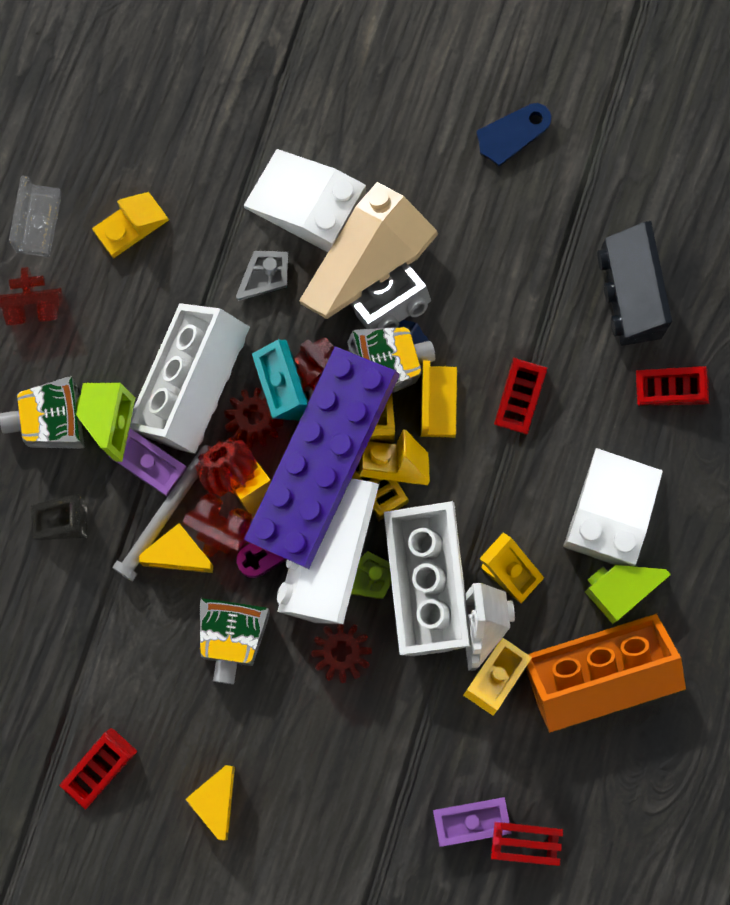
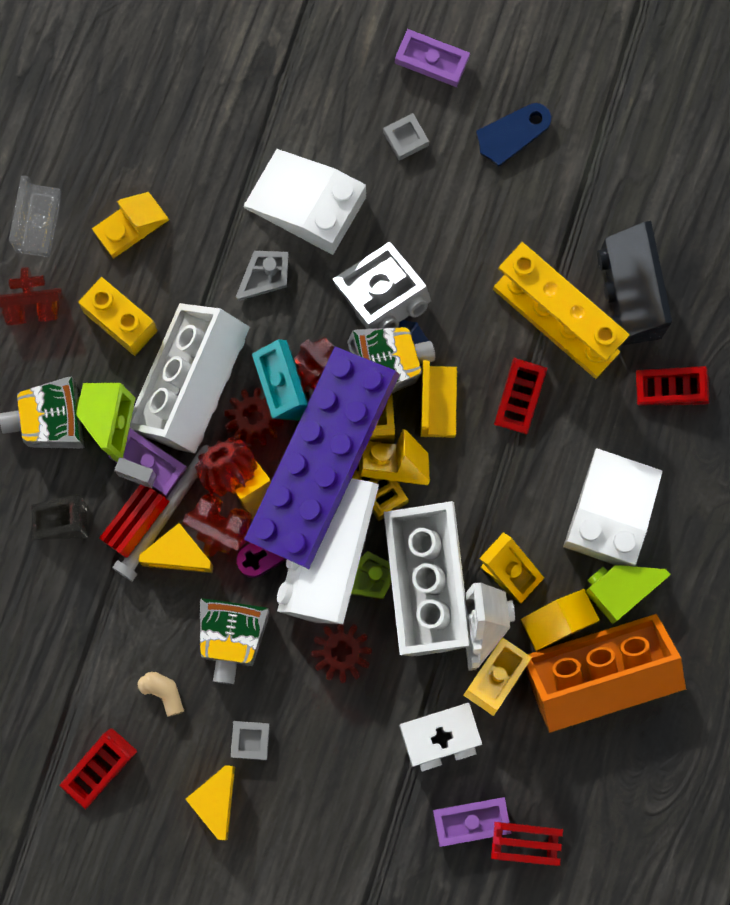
tan wedge [299,182,438,319] -> none
none -> yellow brick [78,276,158,356]
none -> red tile [99,484,169,558]
none -> light grey tile [114,457,157,488]
none -> tan arm [138,672,184,717]
none -> light grey tile [231,721,270,760]
none -> light grey tile [383,113,429,161]
none -> medium lavender plate [395,29,470,87]
none -> white brick [399,703,482,771]
none -> yellow fence [493,242,630,379]
none -> yellow slope [520,589,600,651]

